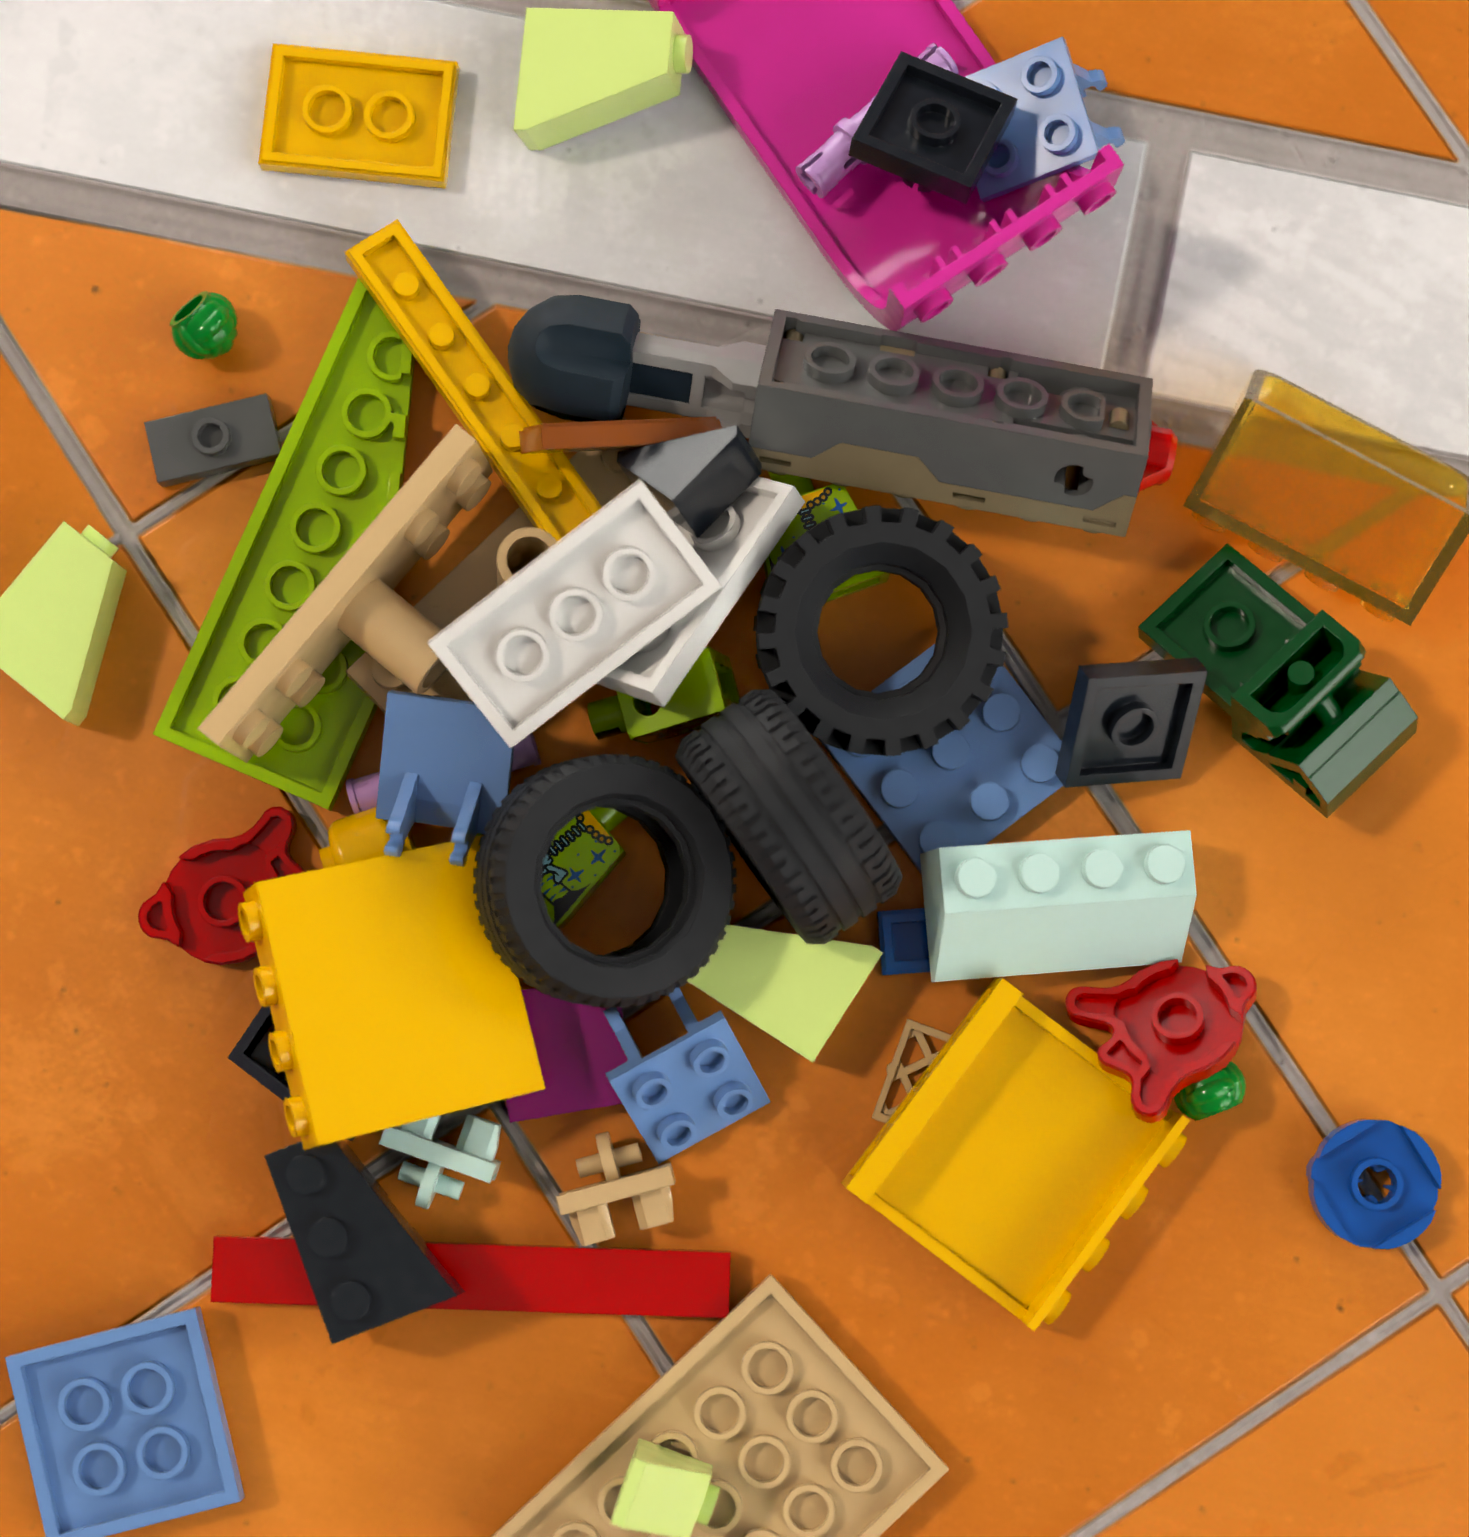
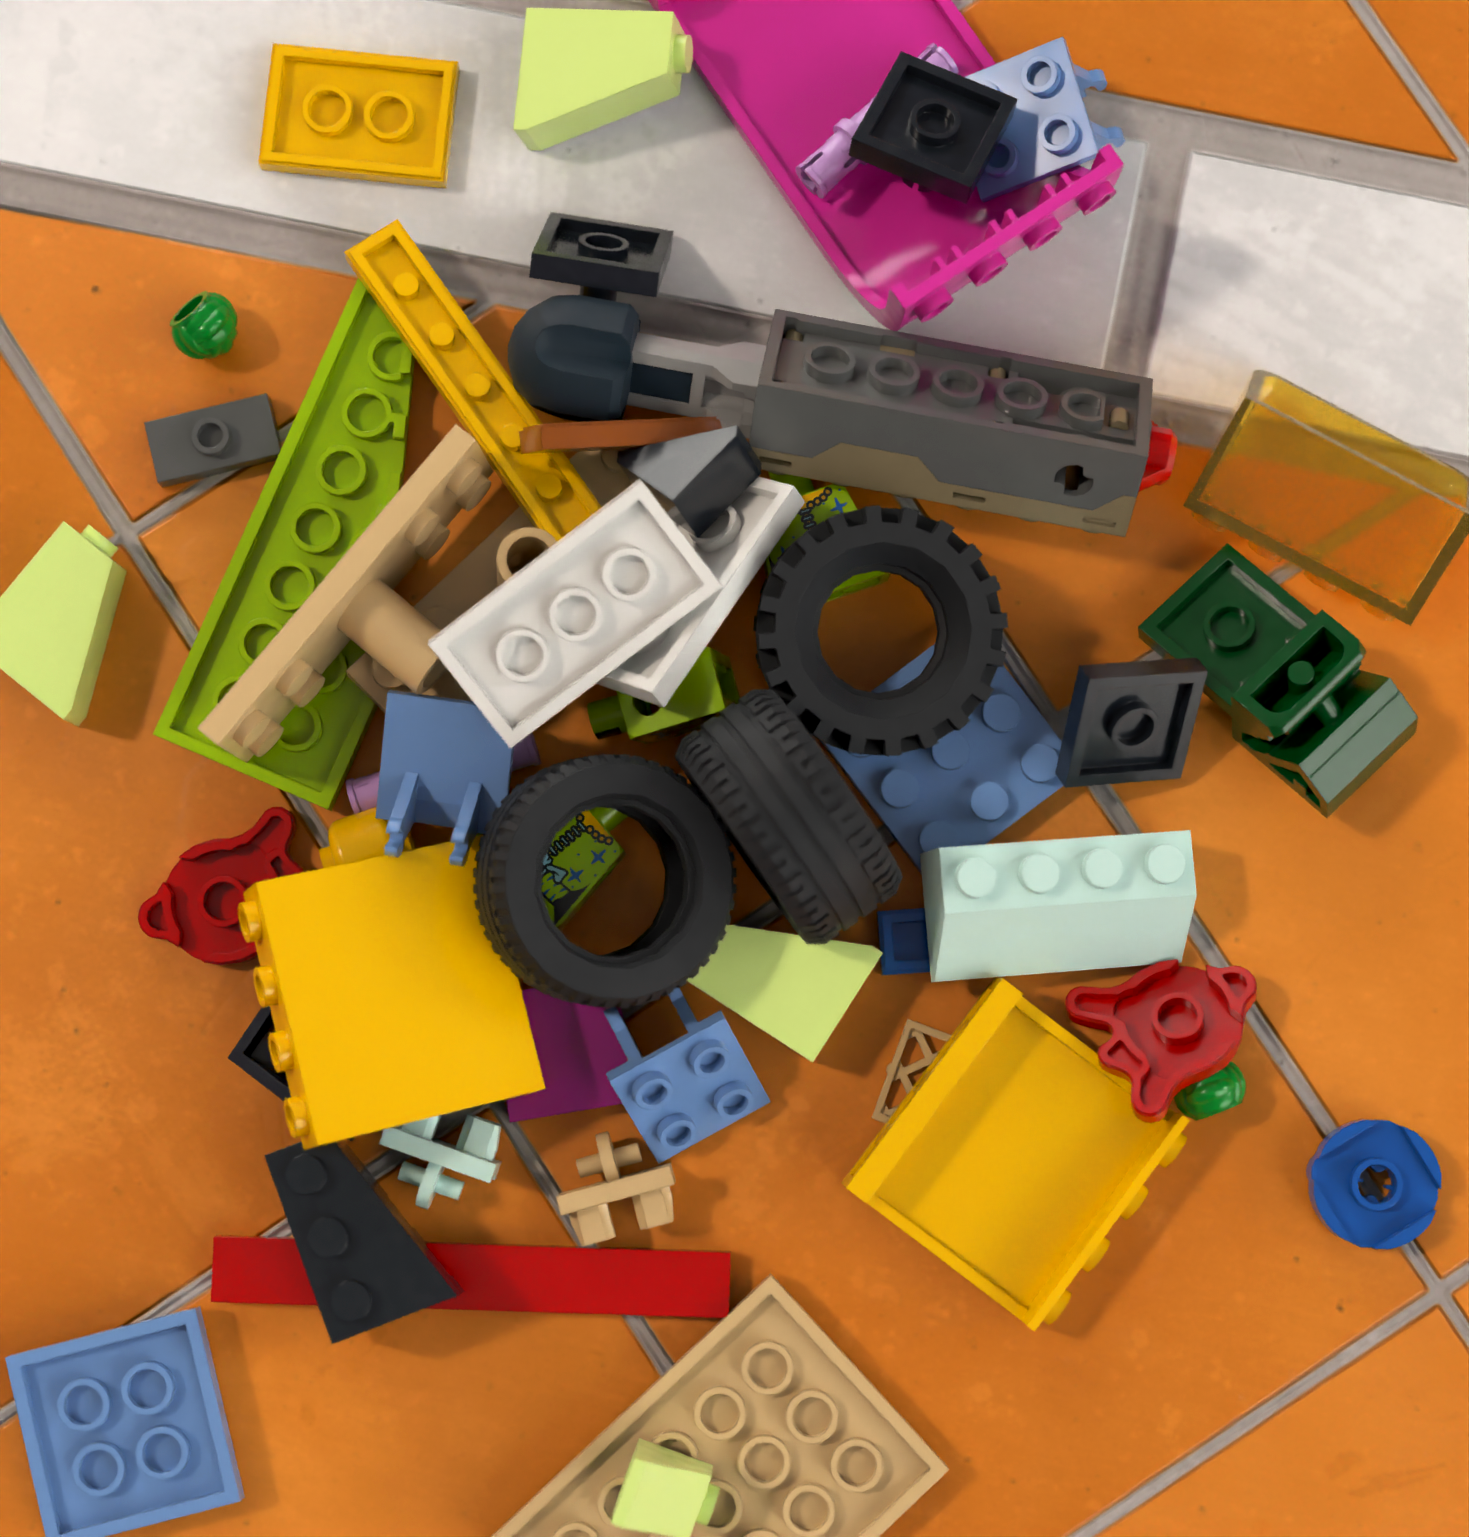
none -> black tile [529,212,674,302]

